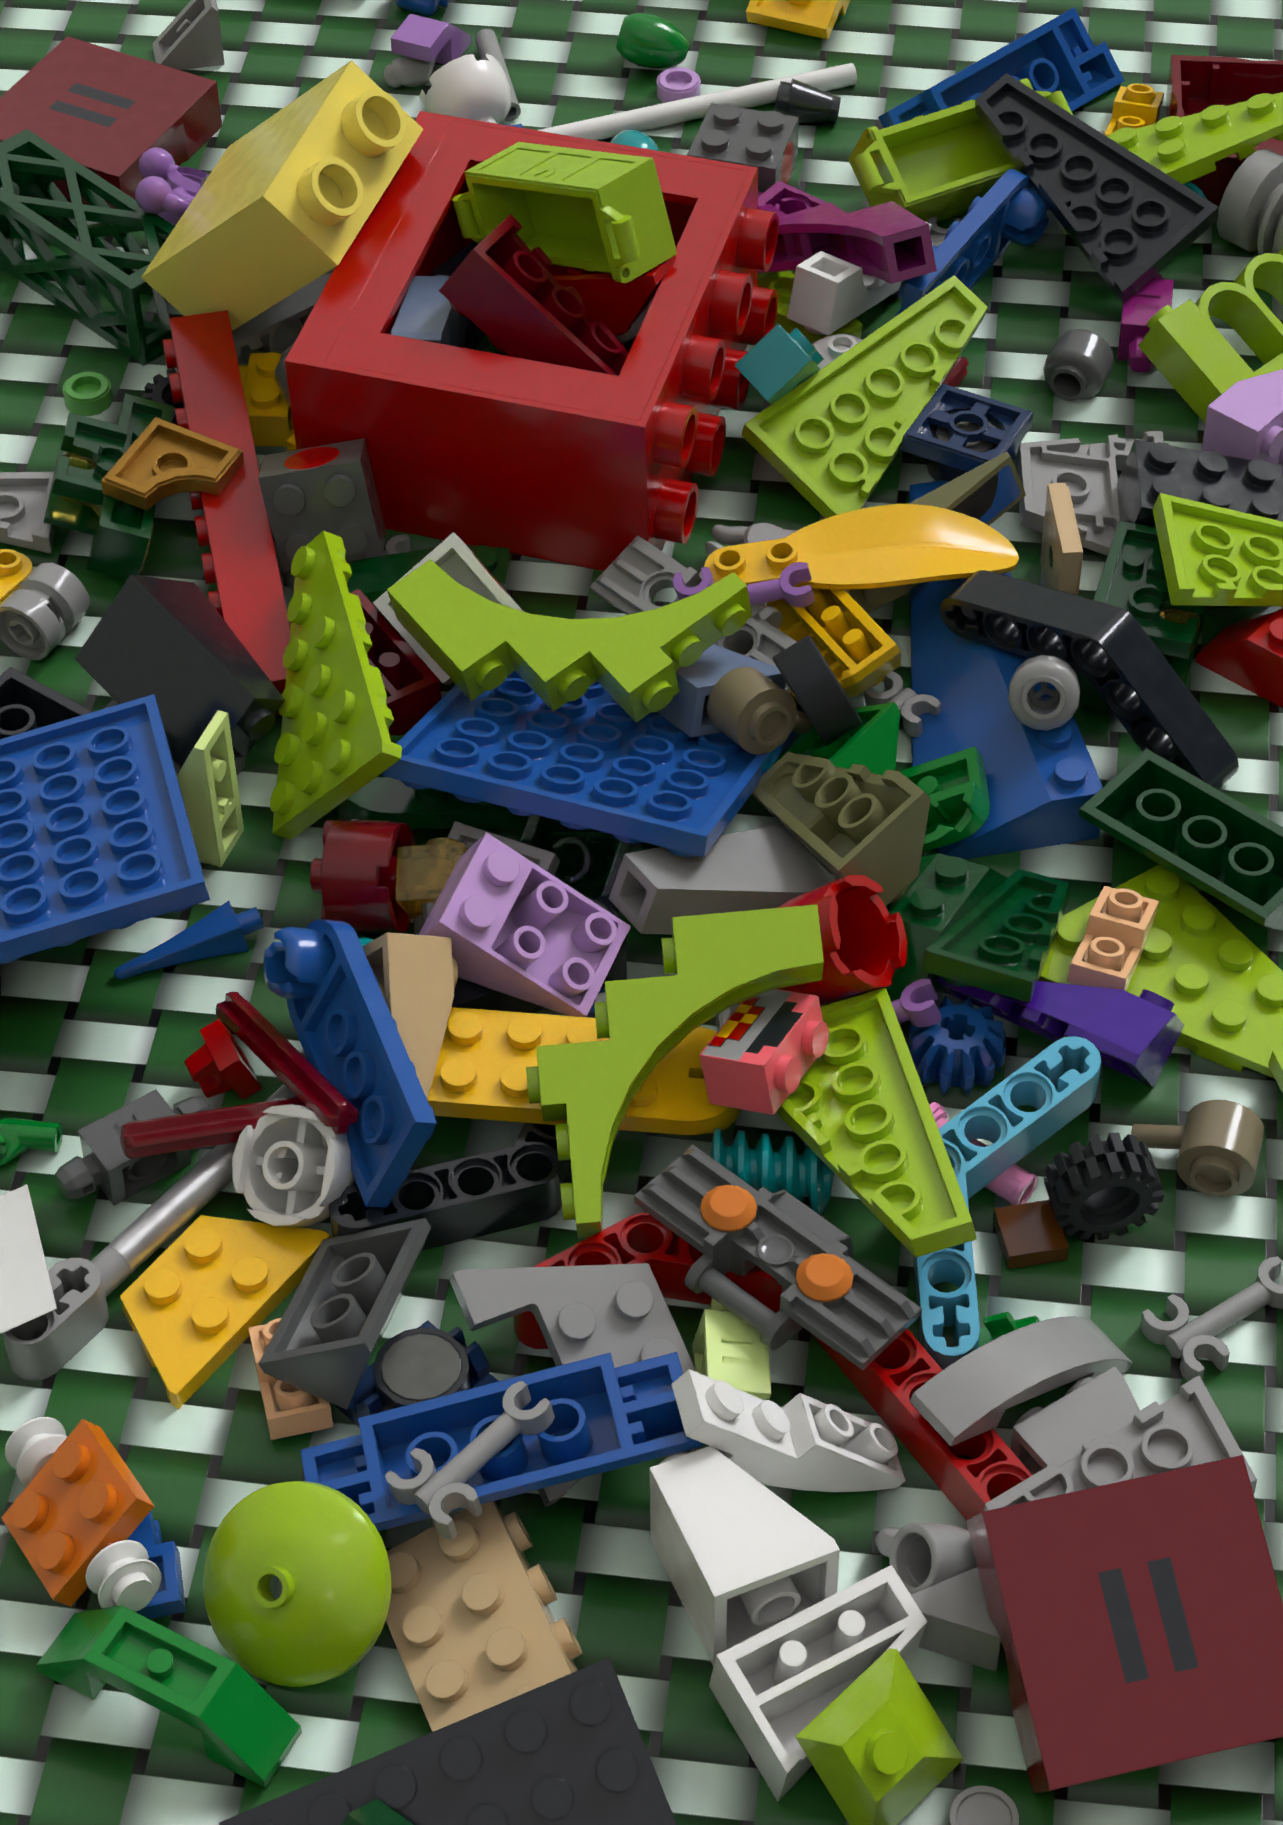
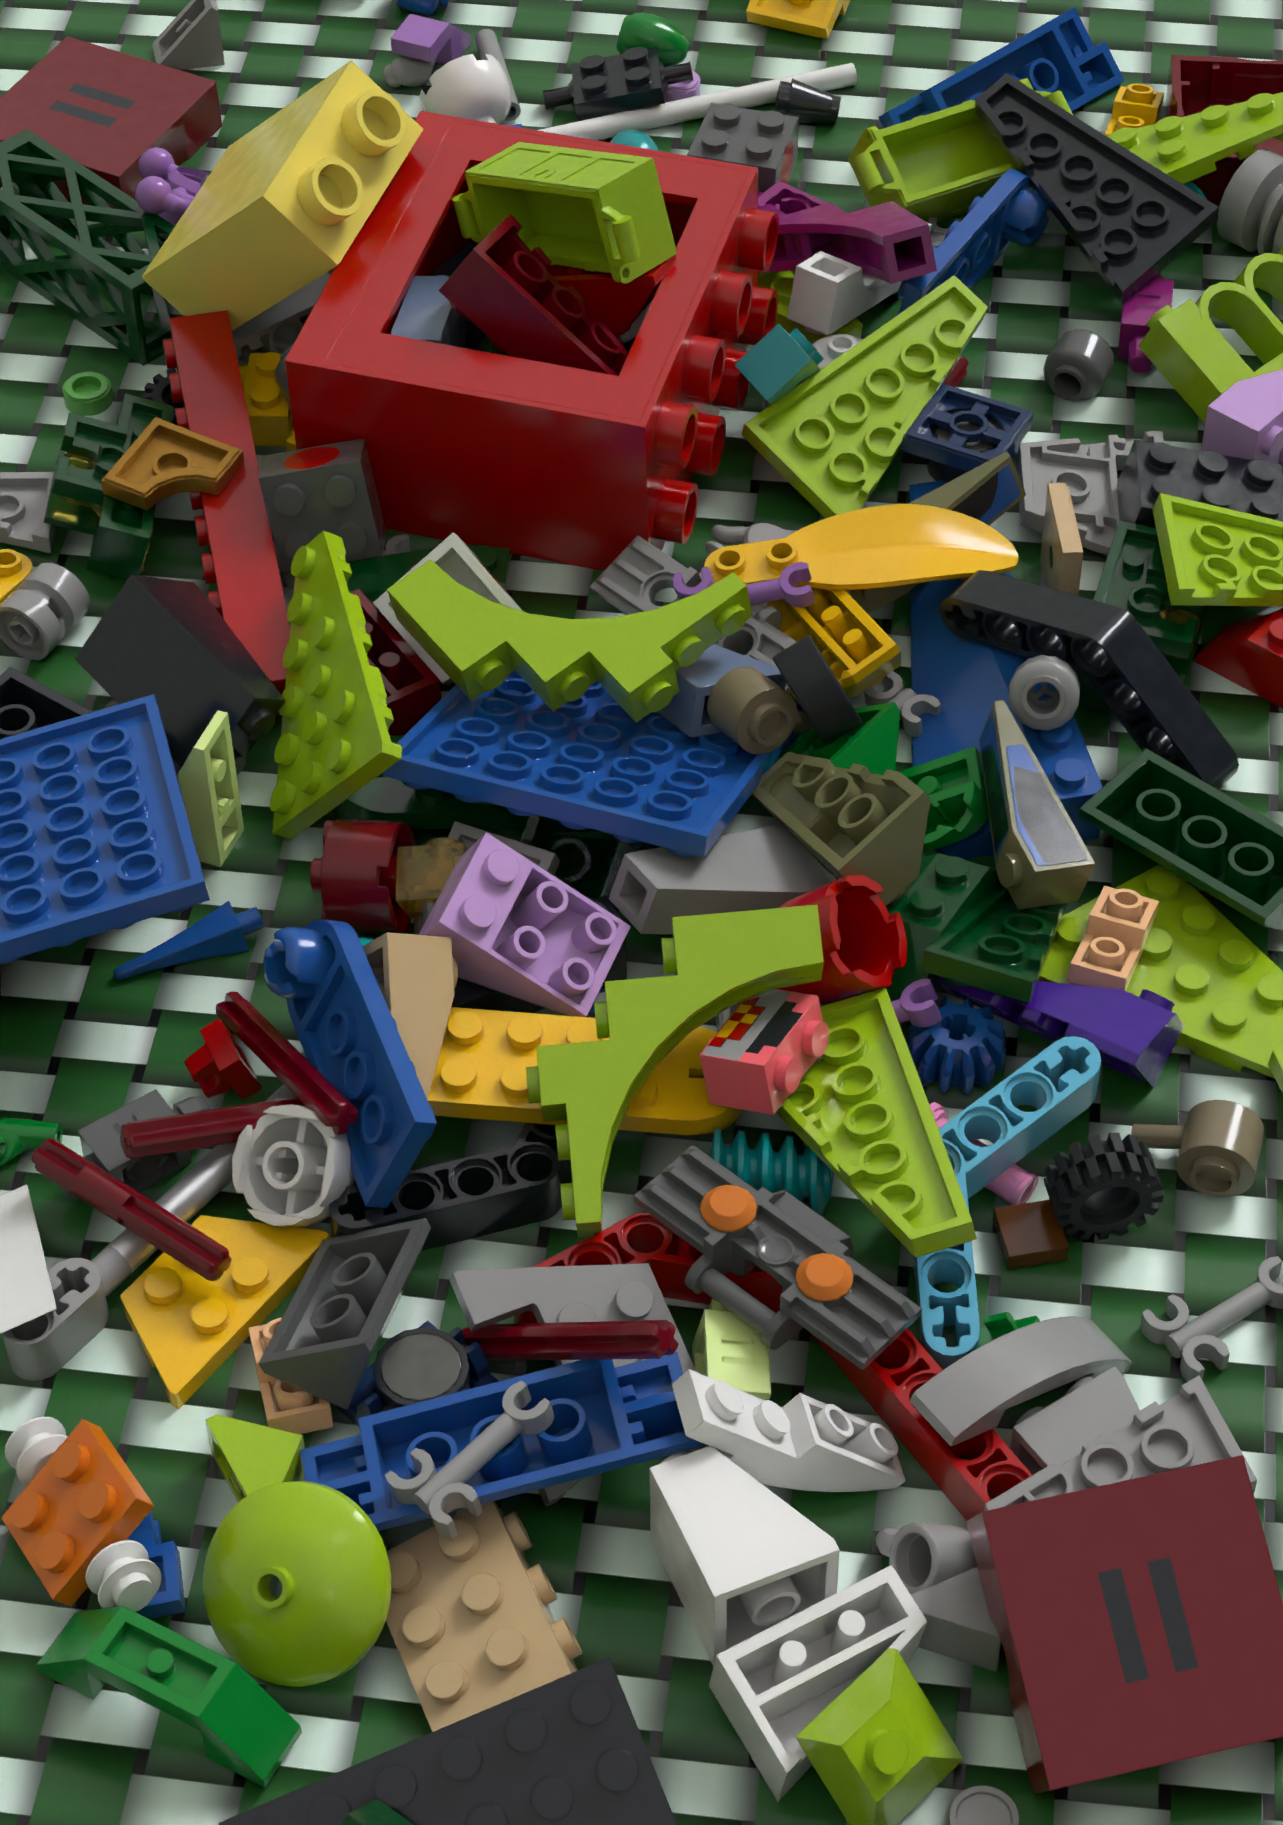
none -> dark red axle [31,1139,232,1281]
none -> lime slope [205,1414,305,1503]
none -> dark red axle [462,1320,679,1361]
none -> black plate [543,47,694,120]
none -> slope [979,700,1096,910]

